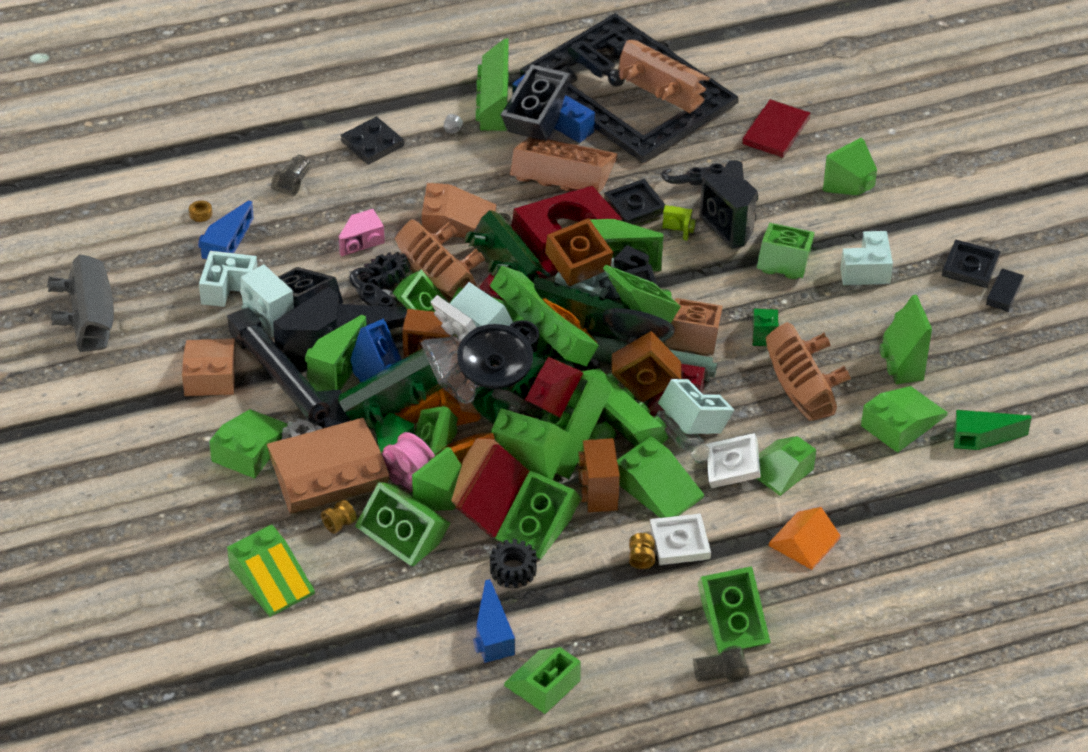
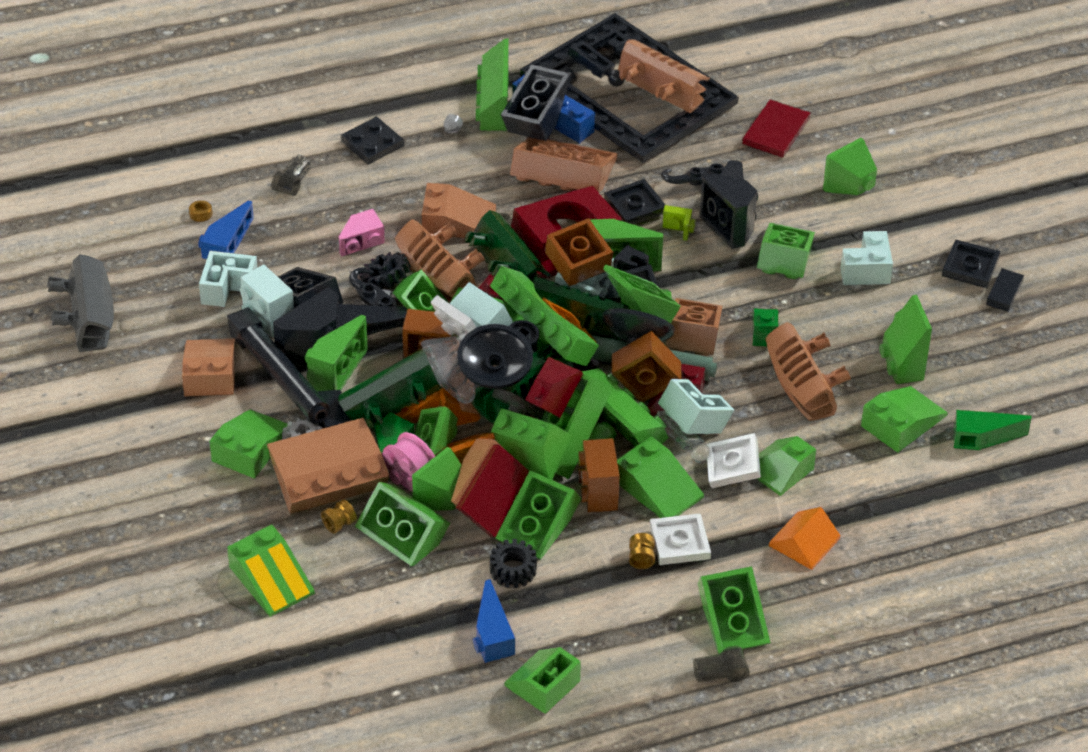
blue slope [350,319,402,383] -> none

